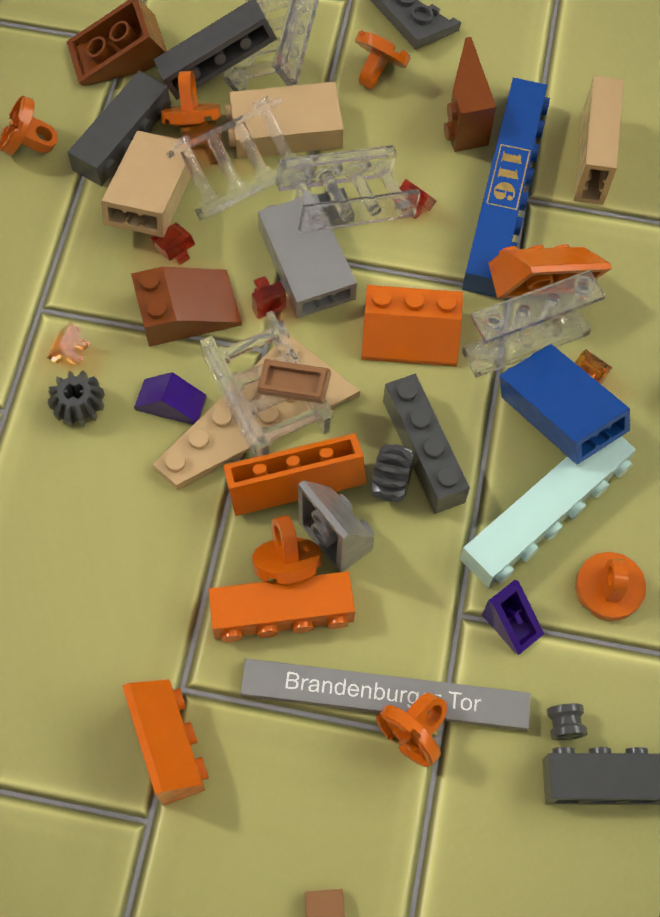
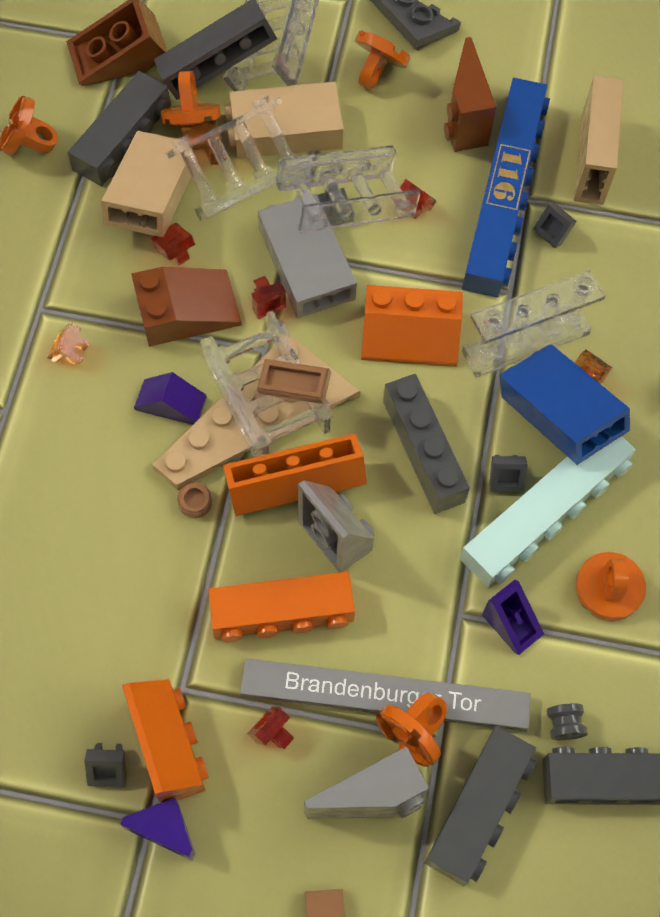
dark grey gear [48,370,105,427] -> none
orange tile [252,515,322,585] -> none
dark grey gear [371,444,414,502] -> none
orange slope [488,244,612,299] -> none
none -> dark grey tile [84,743,127,787]
none -> dark purple slope [120,797,195,861]
none -> medium nougat tile [177,483,212,518]
none -> clear red tile [247,706,294,749]
none -> light grey slope [304,746,429,819]
none -> dark grey brick [424,725,537,887]
none -> dark grey tile [489,455,527,492]
none -> dark grey tile [533,202,577,248]

